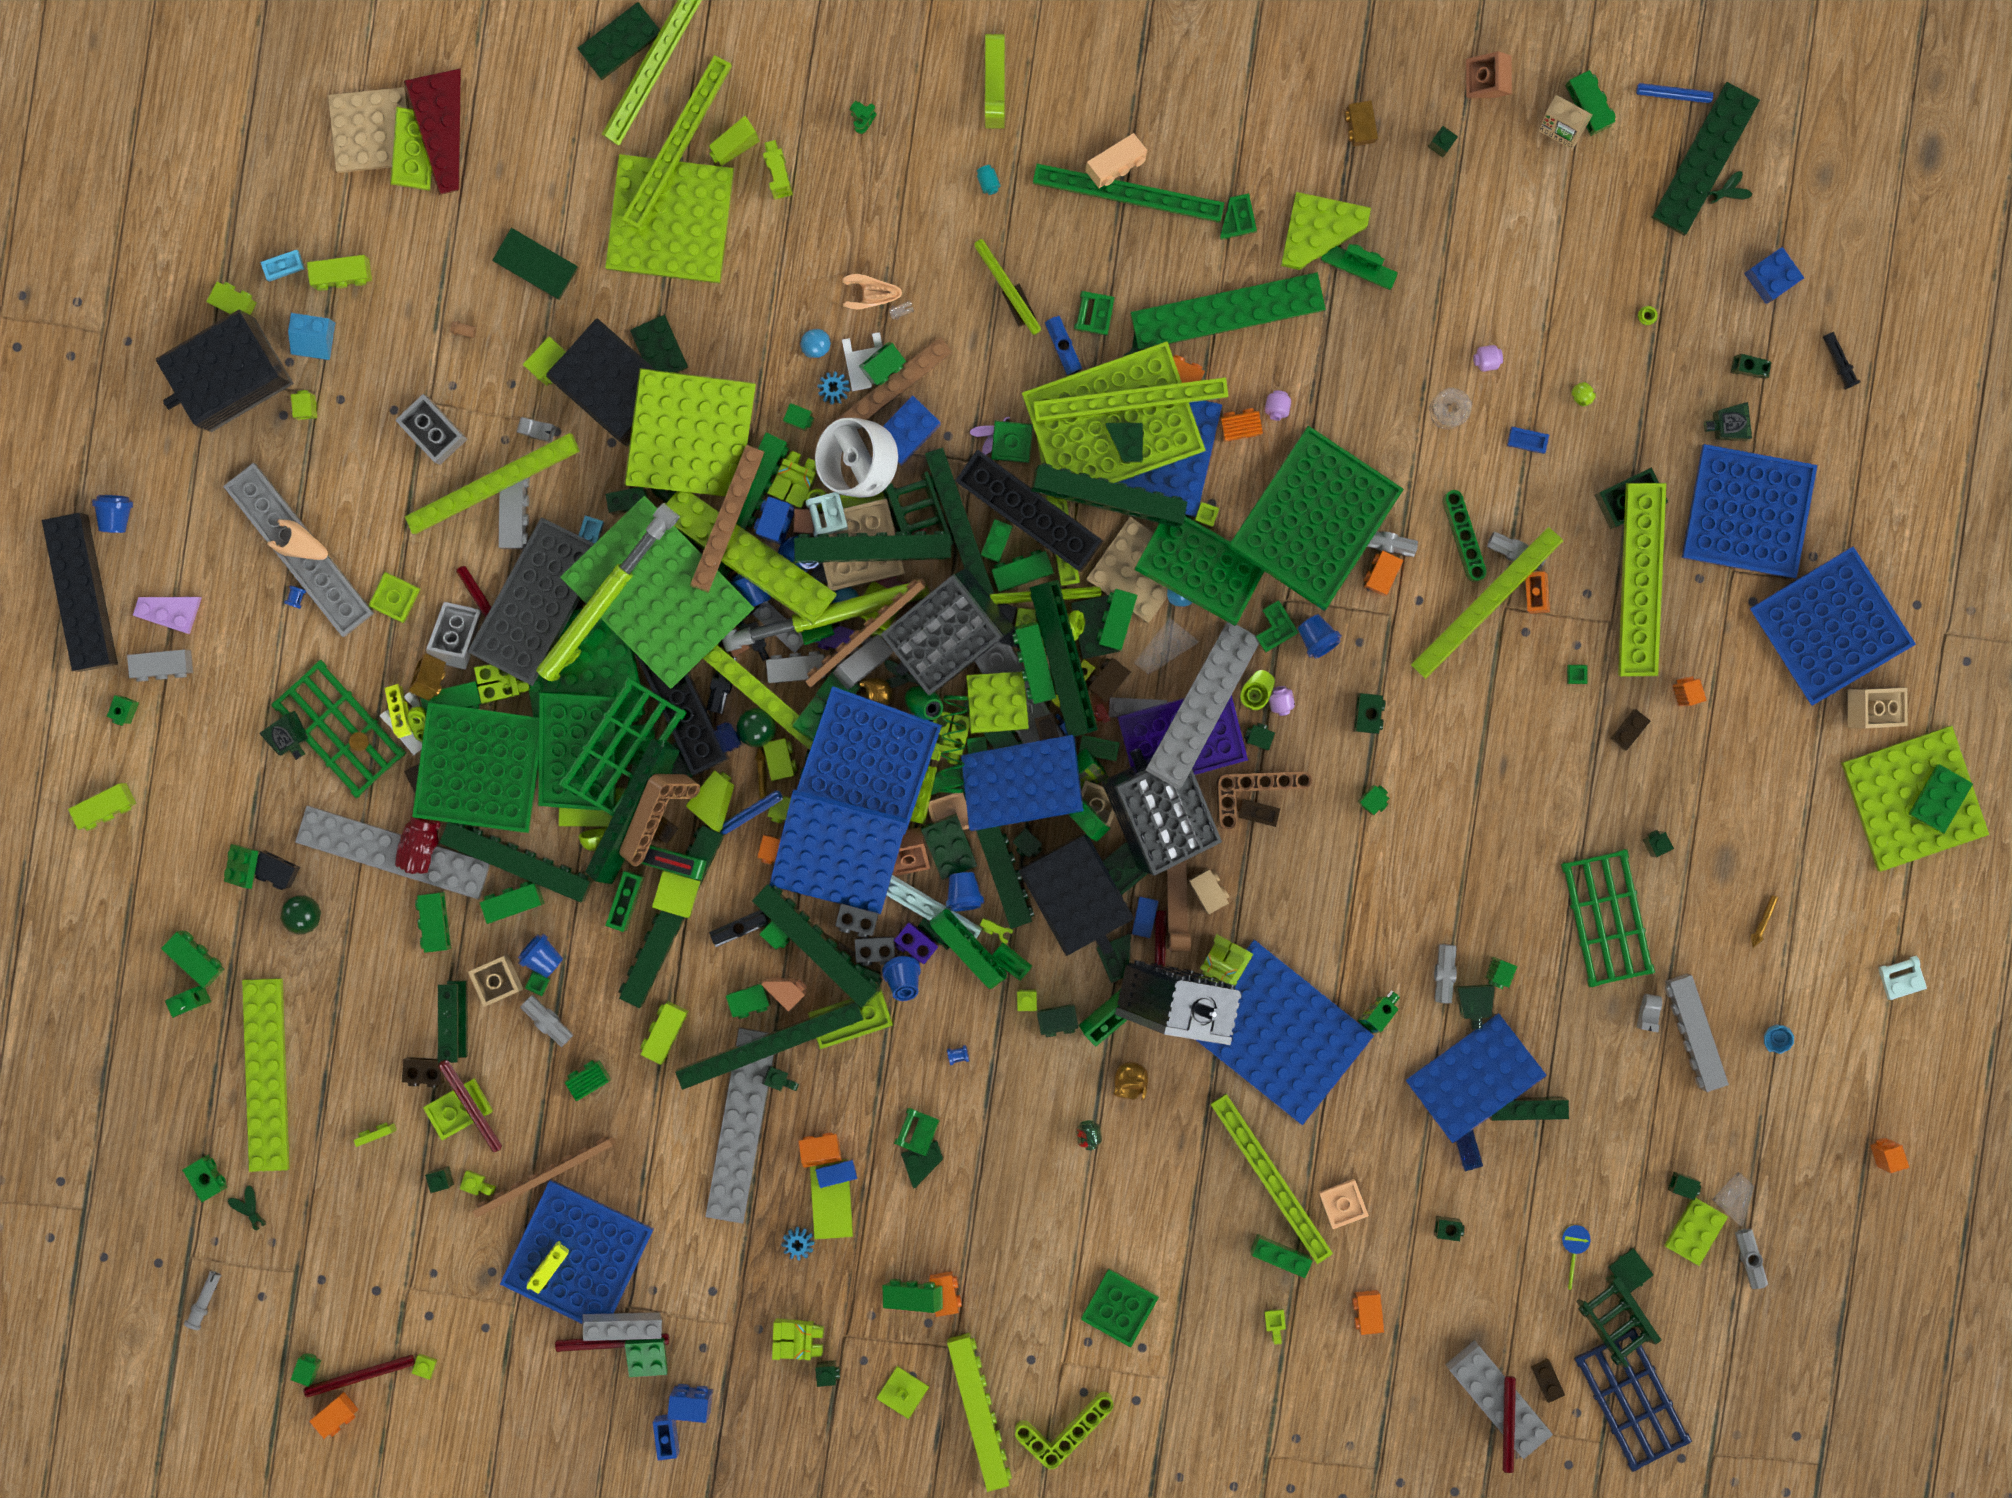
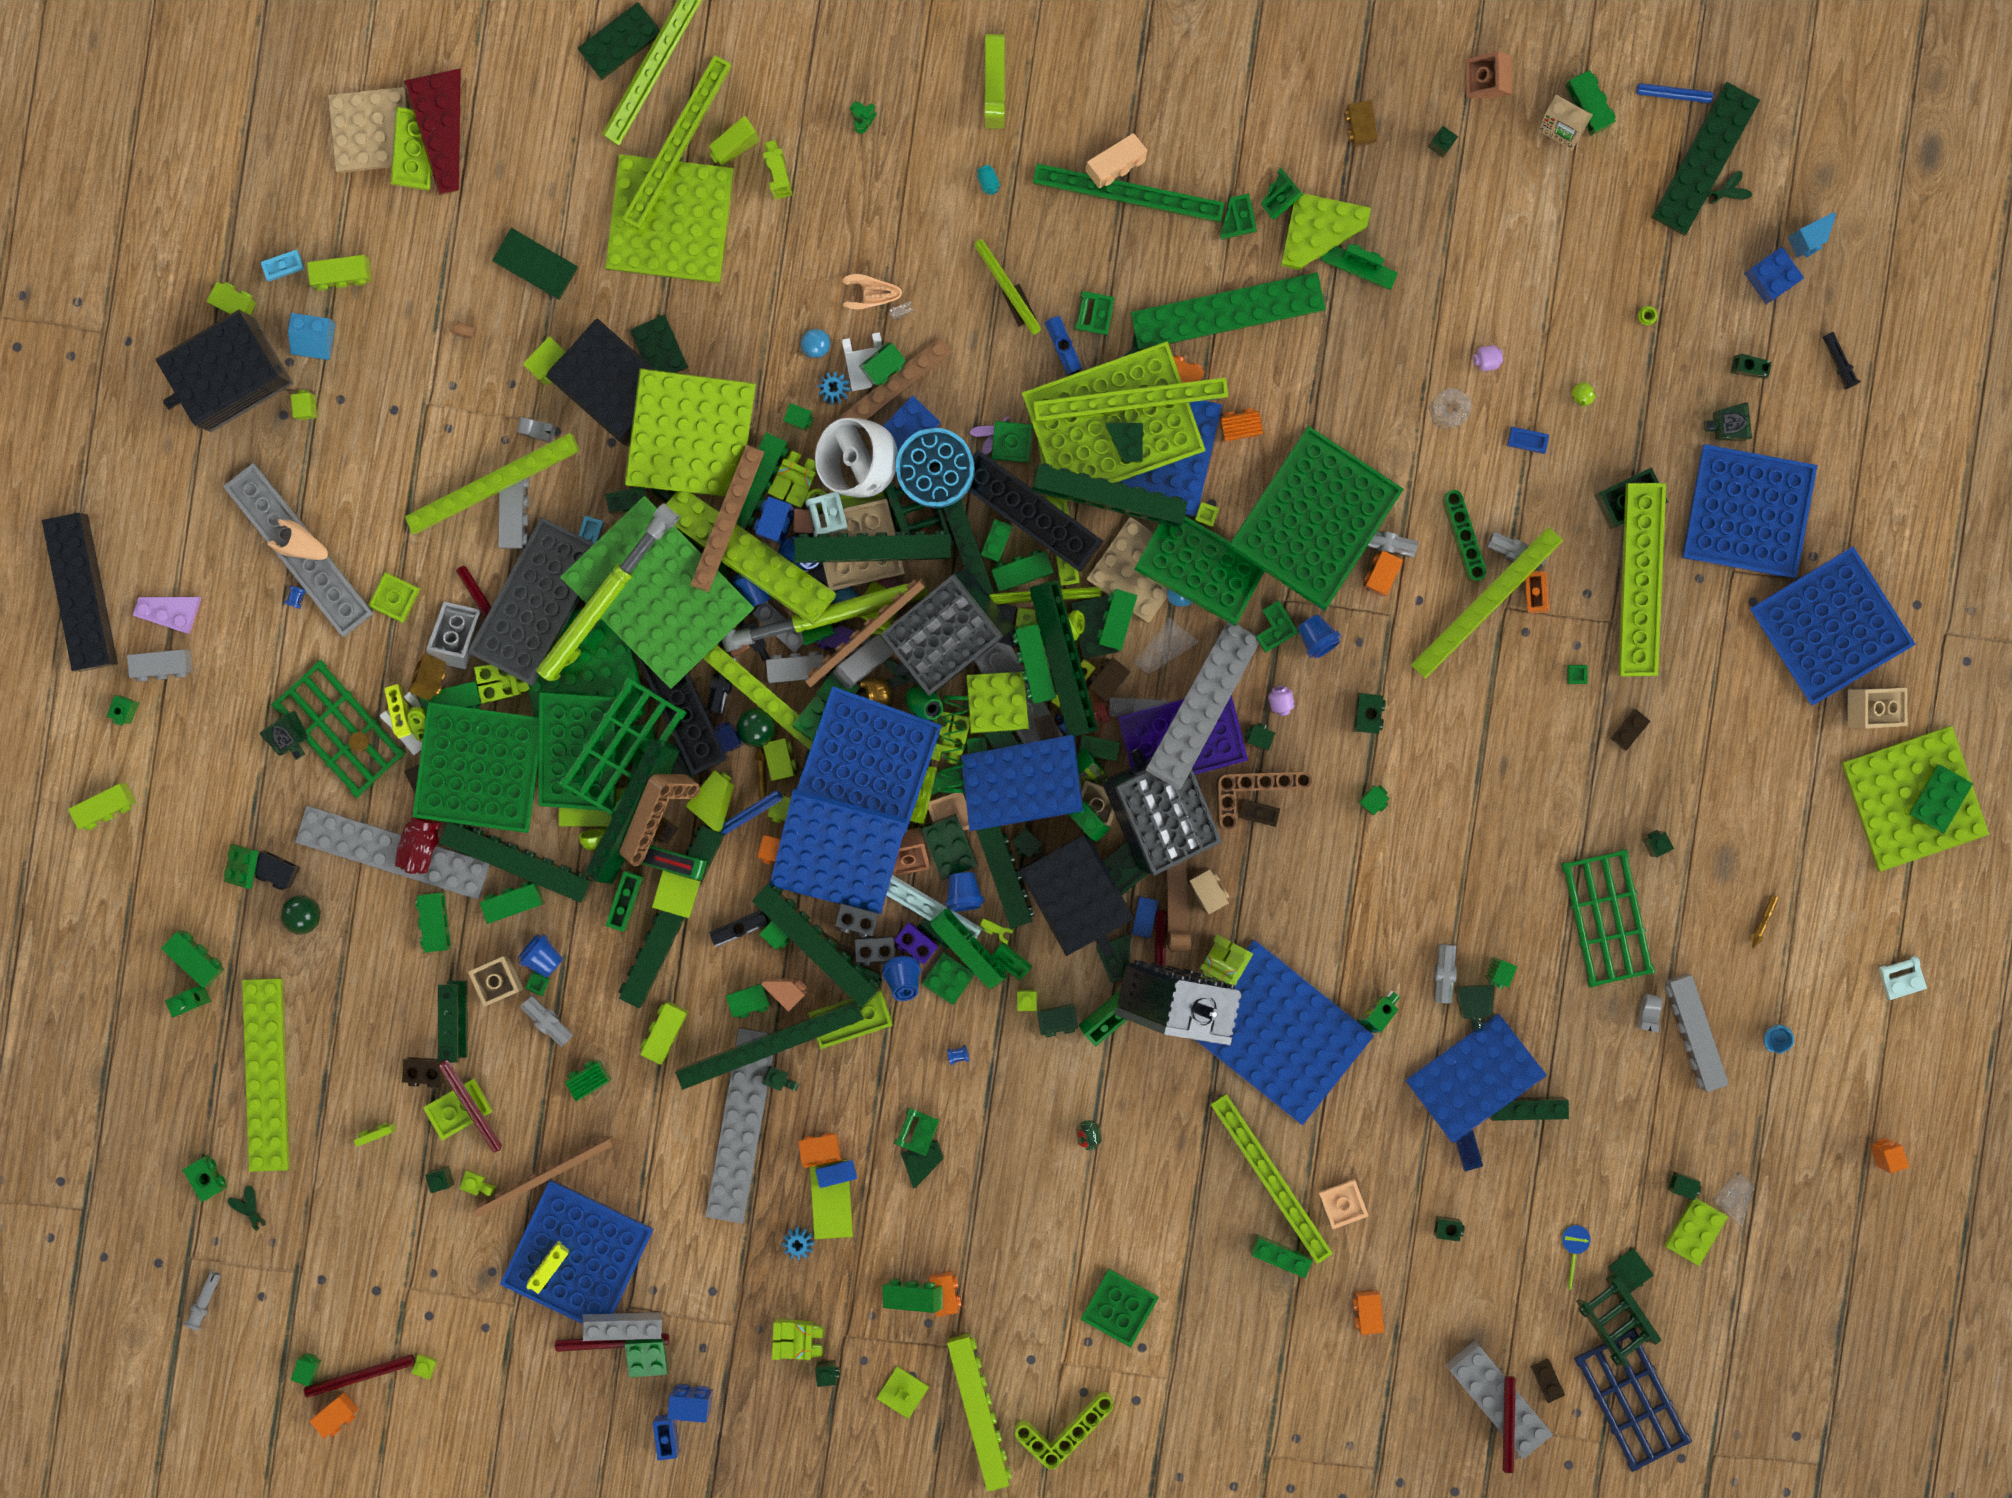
blue piece [92,495,133,533] -> none
light grey brick [395,394,468,465] -> none
pearl gold hair [1113,1062,1149,1100] -> none
lime cap [1240,670,1275,710] -> none
lime plate [1264,1309,1286,1345] -> none
lavender head [1265,390,1291,421] -> none
orange brick [1672,676,1707,706] -> none
light grey piece [1735,1228,1768,1289] -> none
none -> medium azure brick [896,428,975,508]
none -> green plate [922,952,975,1006]
none -> green wing [1261,168,1303,220]
none -> dark azure slope [1787,212,1836,258]

